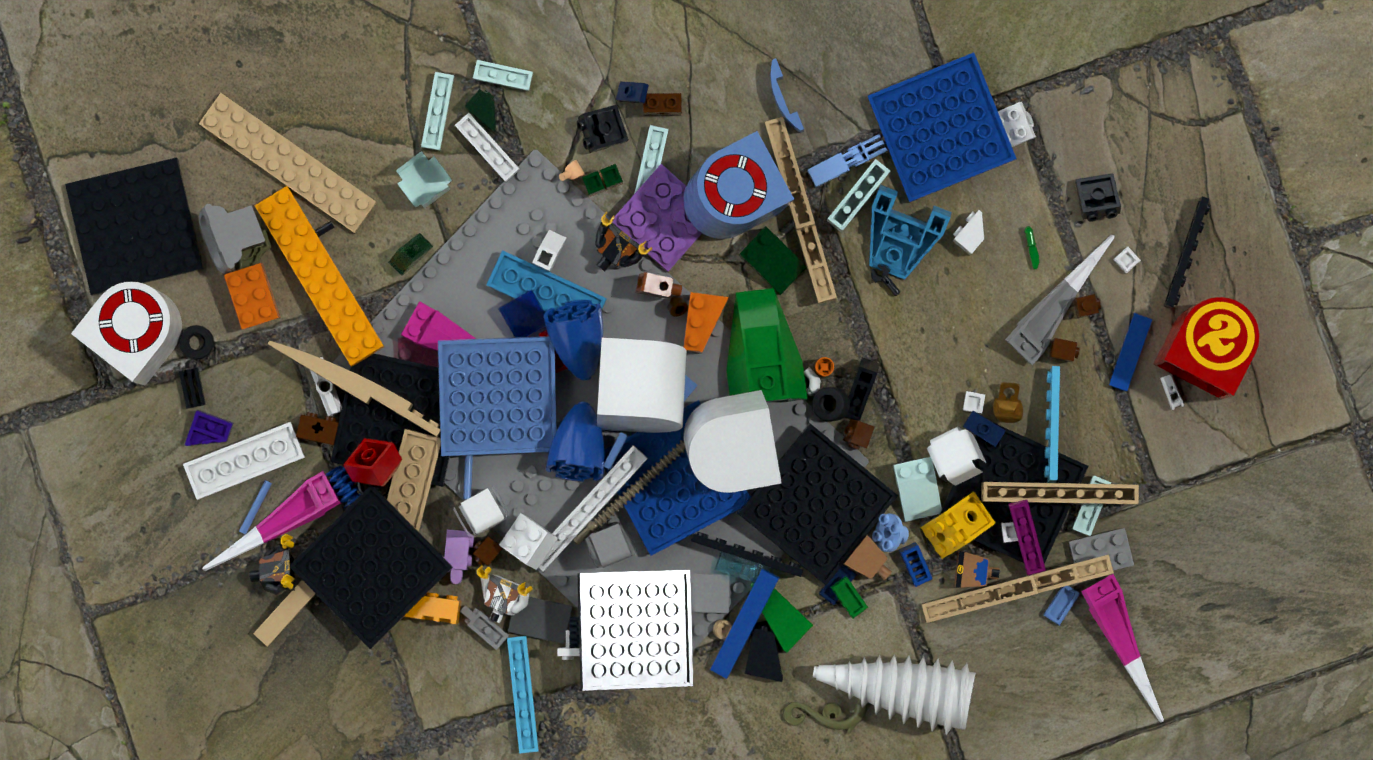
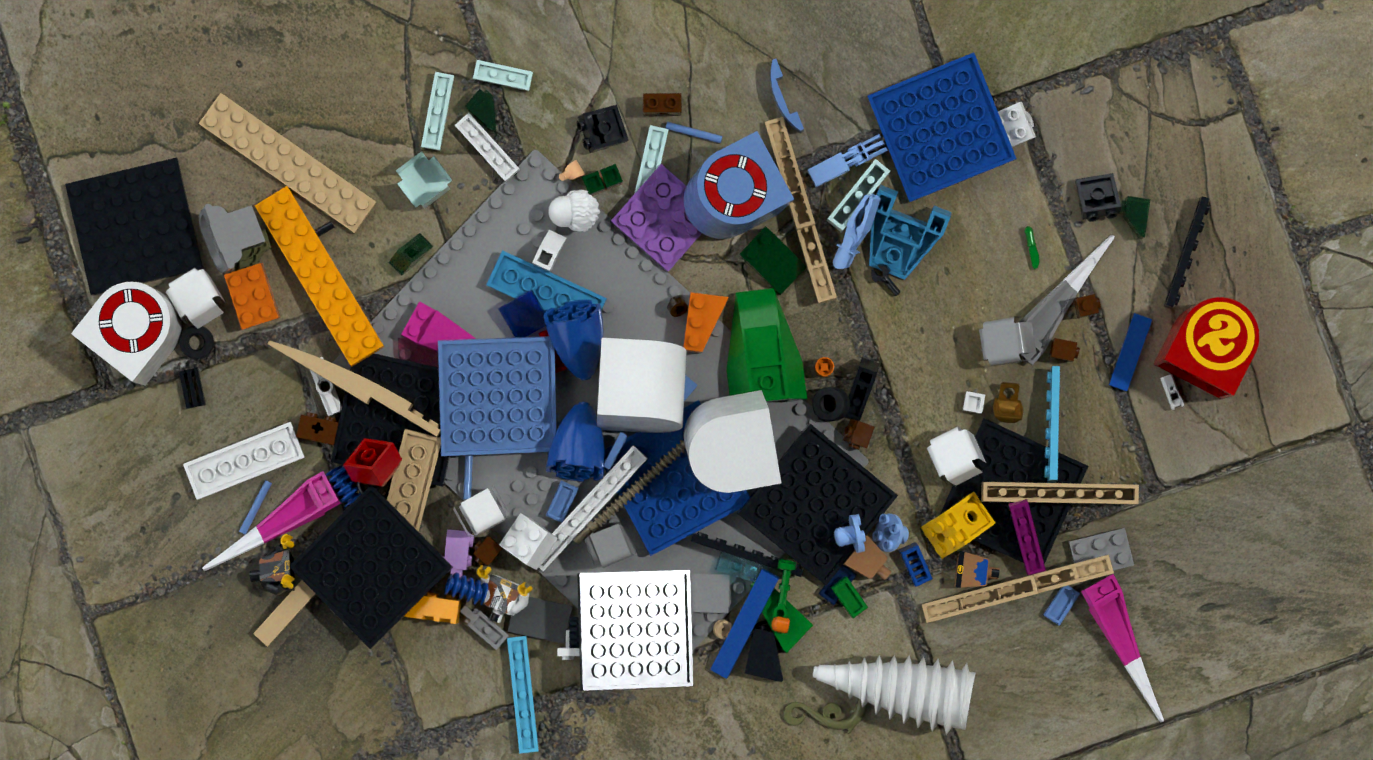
dark purple wing [185,410,234,446] -> none
torso [595,212,652,272] -> none
dark blue plate [616,81,649,103] -> none
torso [635,272,682,298] -> none
white arm [804,367,821,396] -> none
light aqua slope [892,457,942,522] -> none
white slope [953,210,984,255] -> none
dark blue plate [963,411,1006,447] -> none
white plate [1001,522,1018,543] -> none
light aqua plate [1072,475,1111,536] -> none
white tile [1113,246,1141,273] -> none
none -> white piece [166,268,226,329]
none -> blue piece [445,572,488,605]
none -> medium blue tile [546,481,579,523]
none -> white hair [548,190,600,232]
none -> medium blue bar [665,122,722,143]
none -> orange piece [771,616,790,634]
none -> green piece [773,559,796,618]
none -> light blue arm [832,194,881,269]
none -> light blue plate [834,514,866,553]
none -> light grey piece [979,317,1036,366]
none -> clear green slope [1121,196,1151,239]

